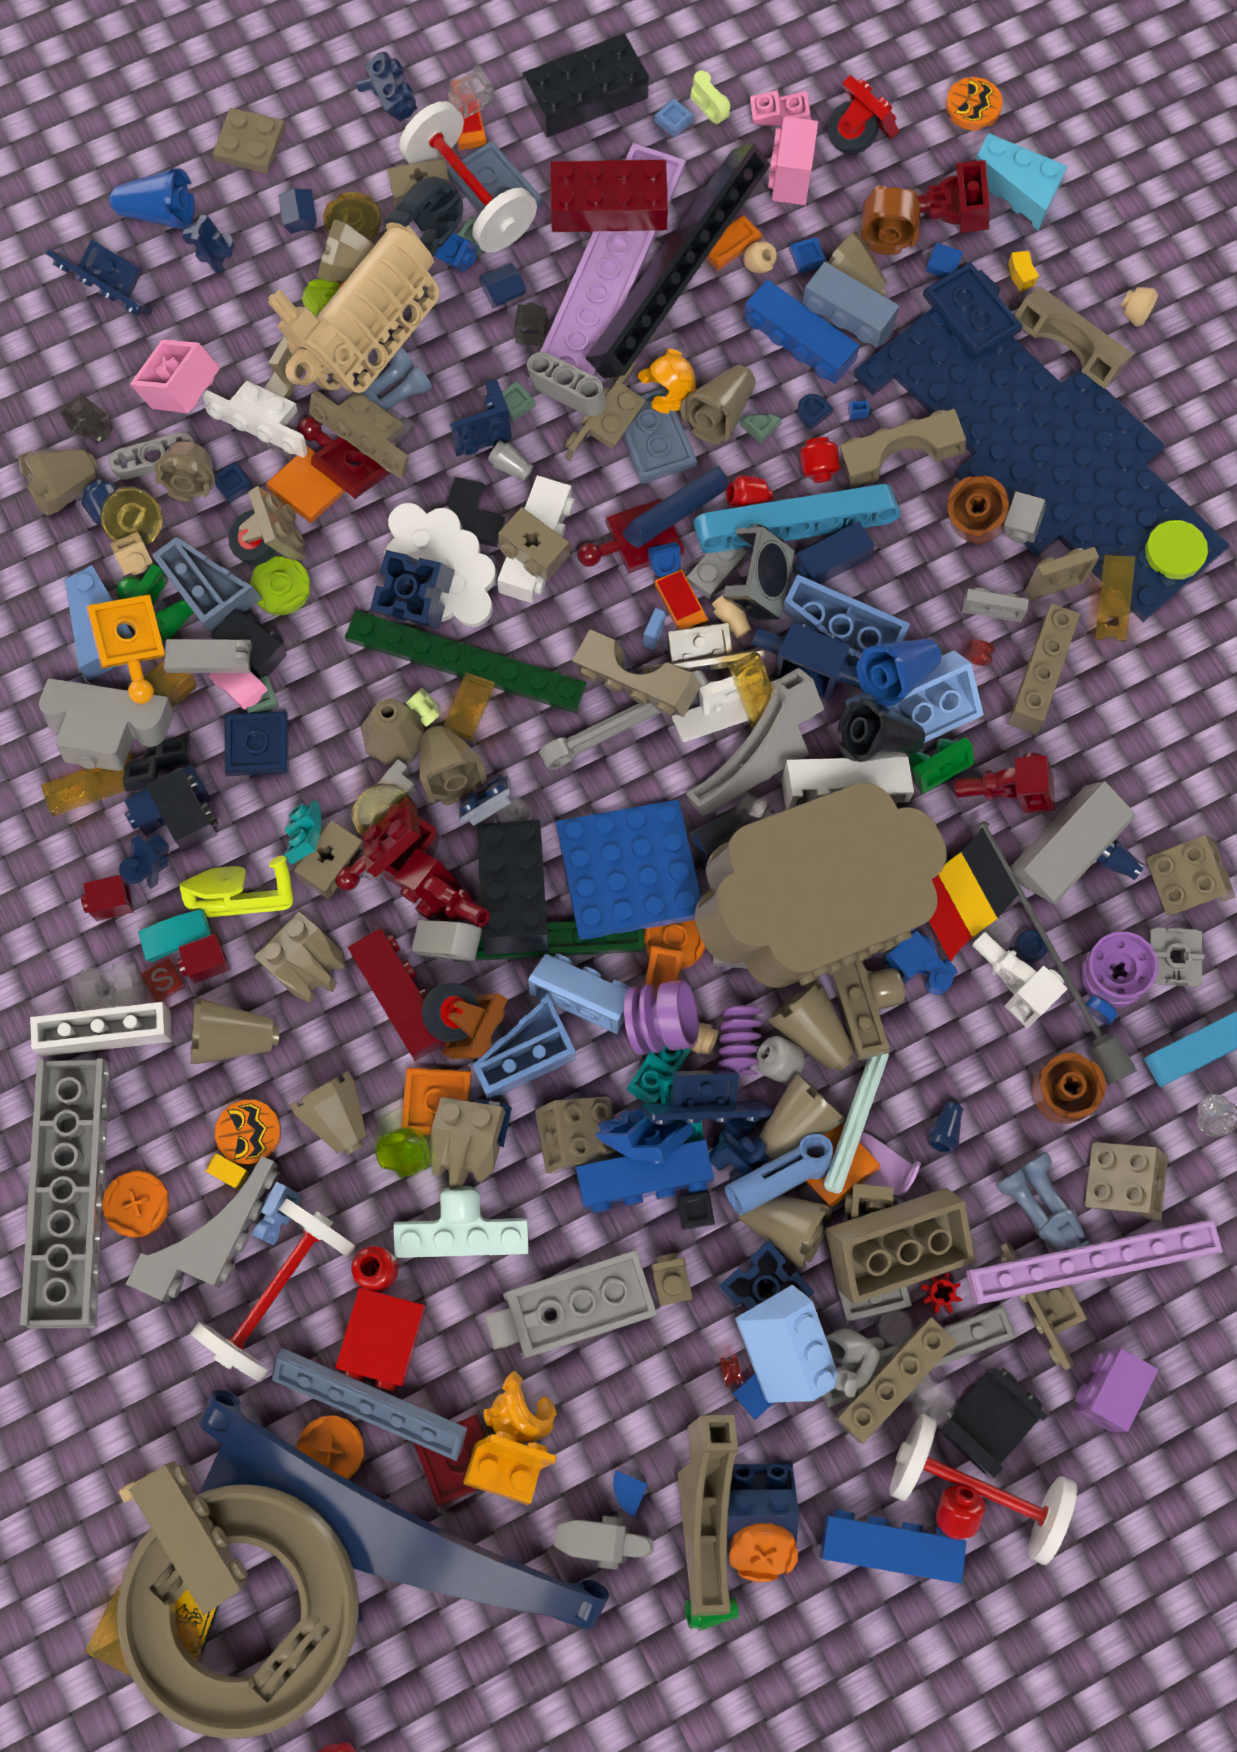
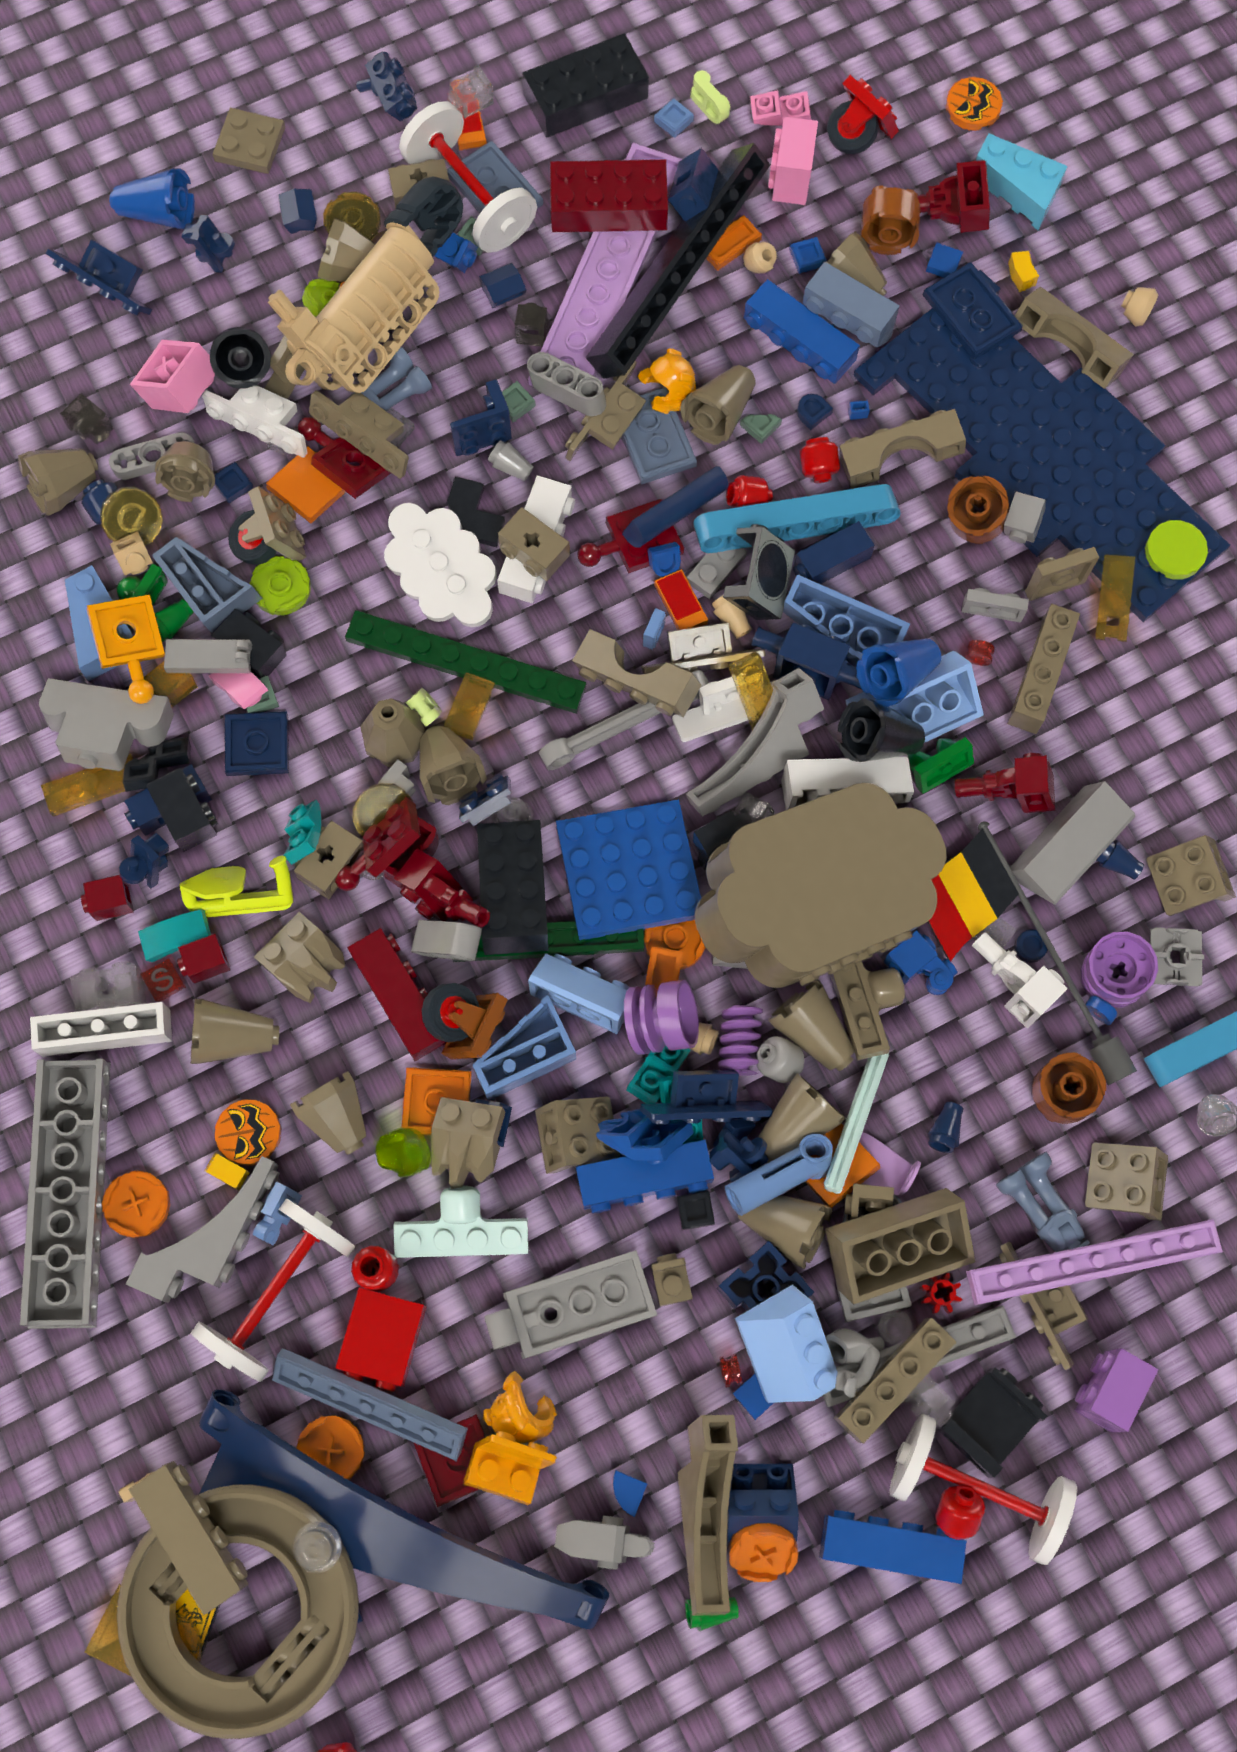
dark blue brick [370,550,455,629] -> none
none -> black cone [210,326,271,389]
none -> clear cone [293,1521,342,1573]
none -> dark blue brick [668,147,719,221]

